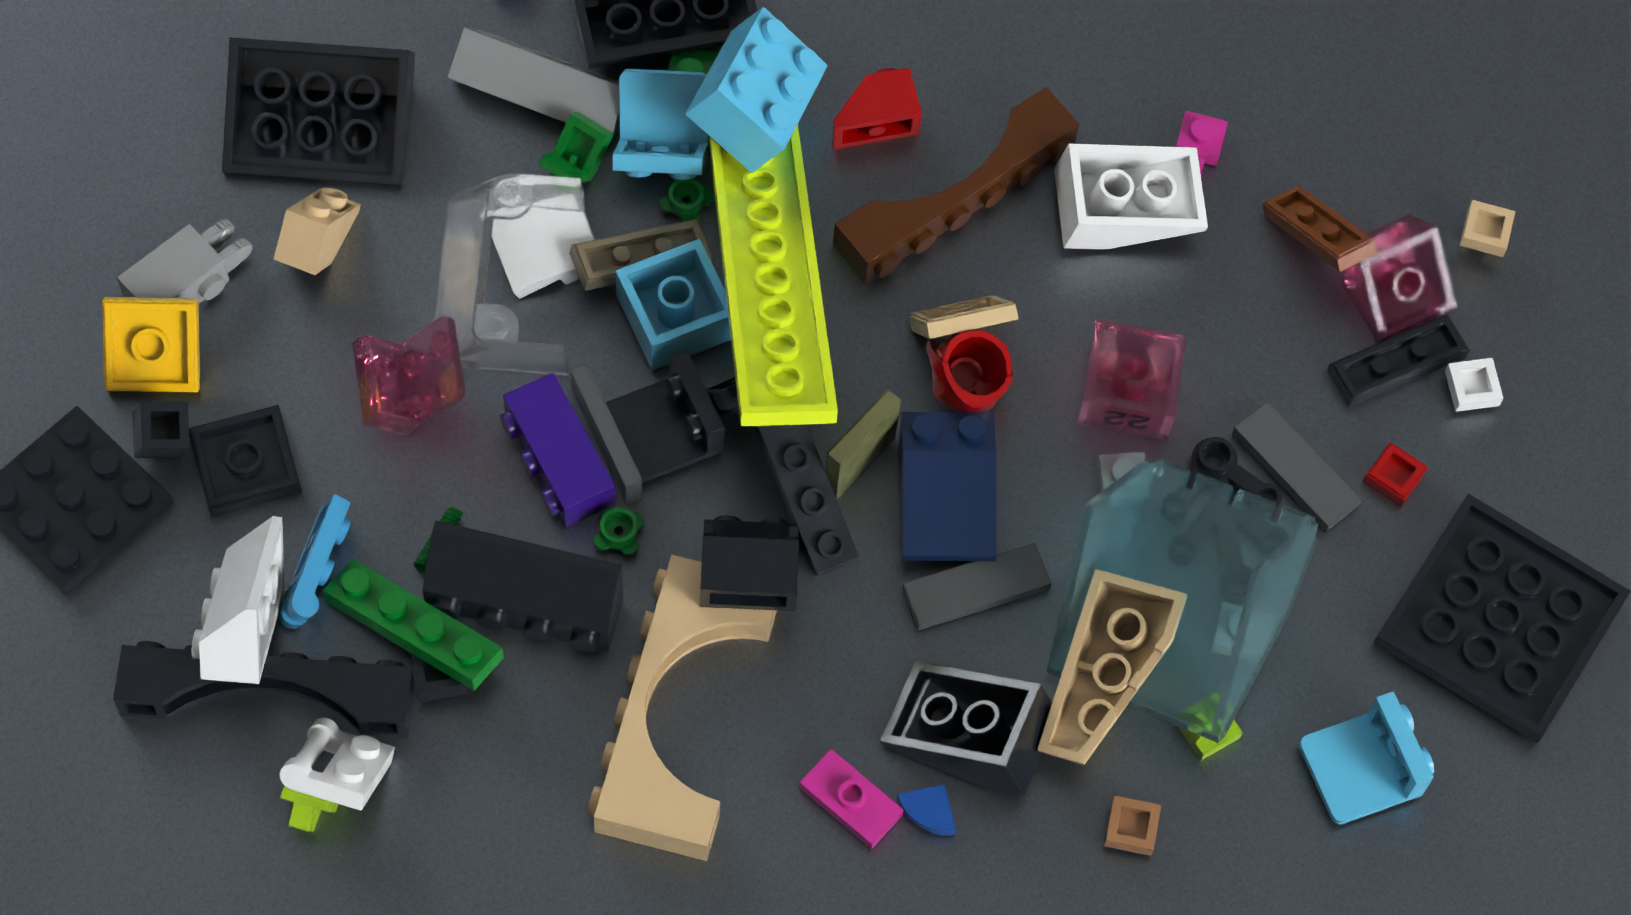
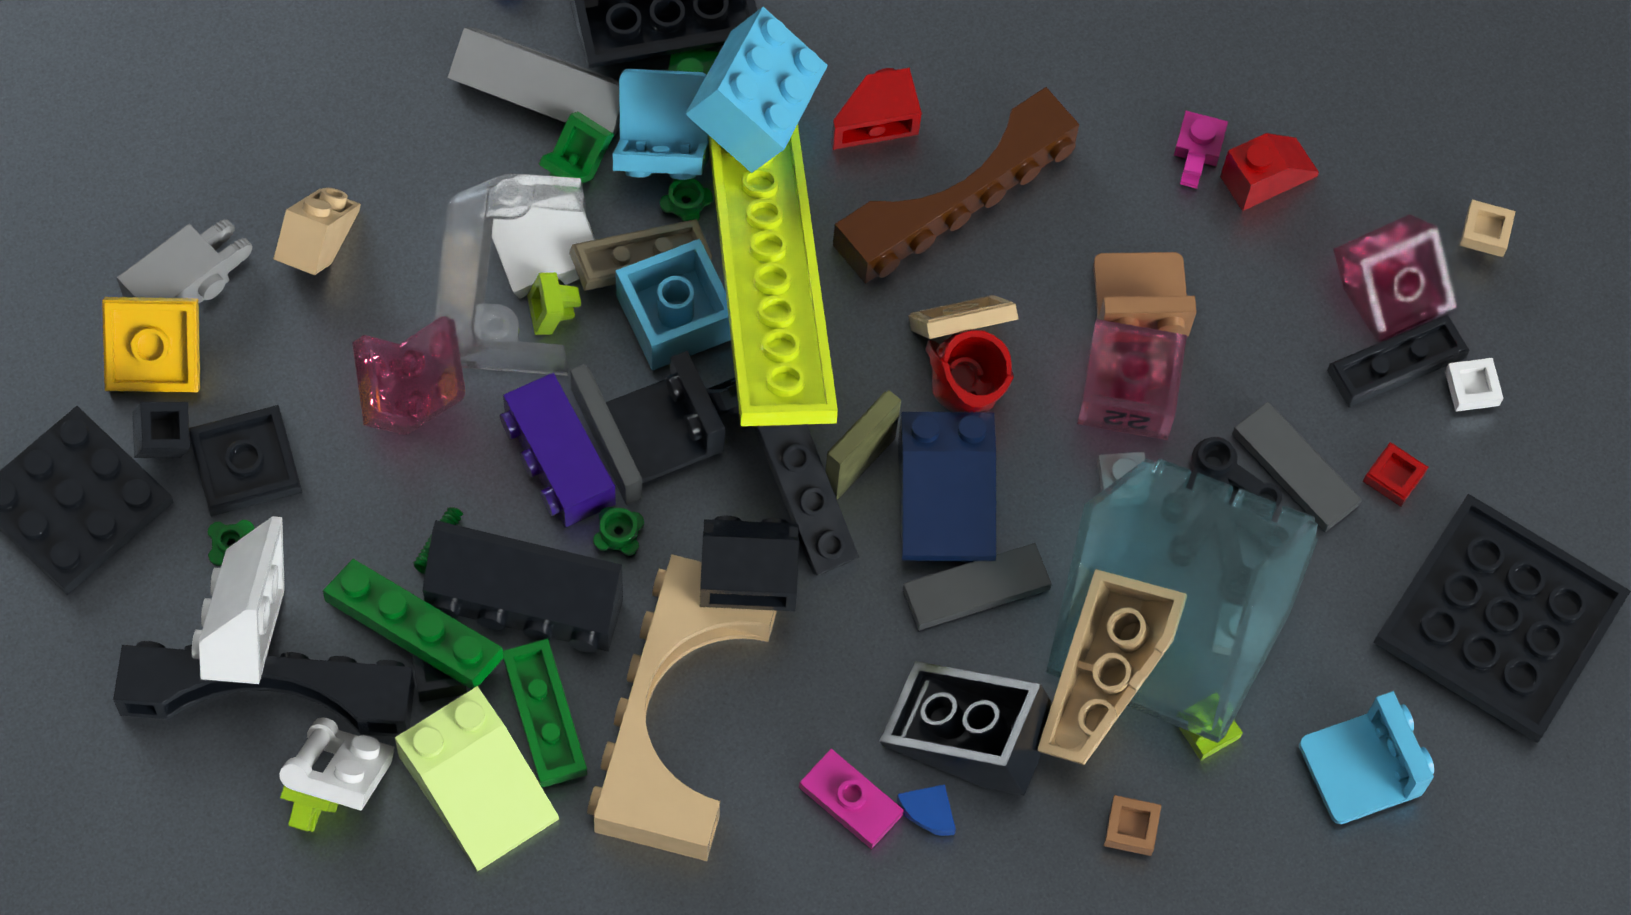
black slope [222,37,415,185] -> none
dark azure plate [278,494,351,629] -> none
white slope [1054,144,1208,249] -> none
dark orange tile [1262,185,1377,272] -> none
none -> green plate [207,520,255,566]
none -> yellowish green slope [395,686,559,872]
none -> green plate [503,639,587,788]
none -> lime tile [527,272,581,335]
none -> medium nougat bracket [1093,252,1197,338]
none -> red slope [1220,133,1319,211]

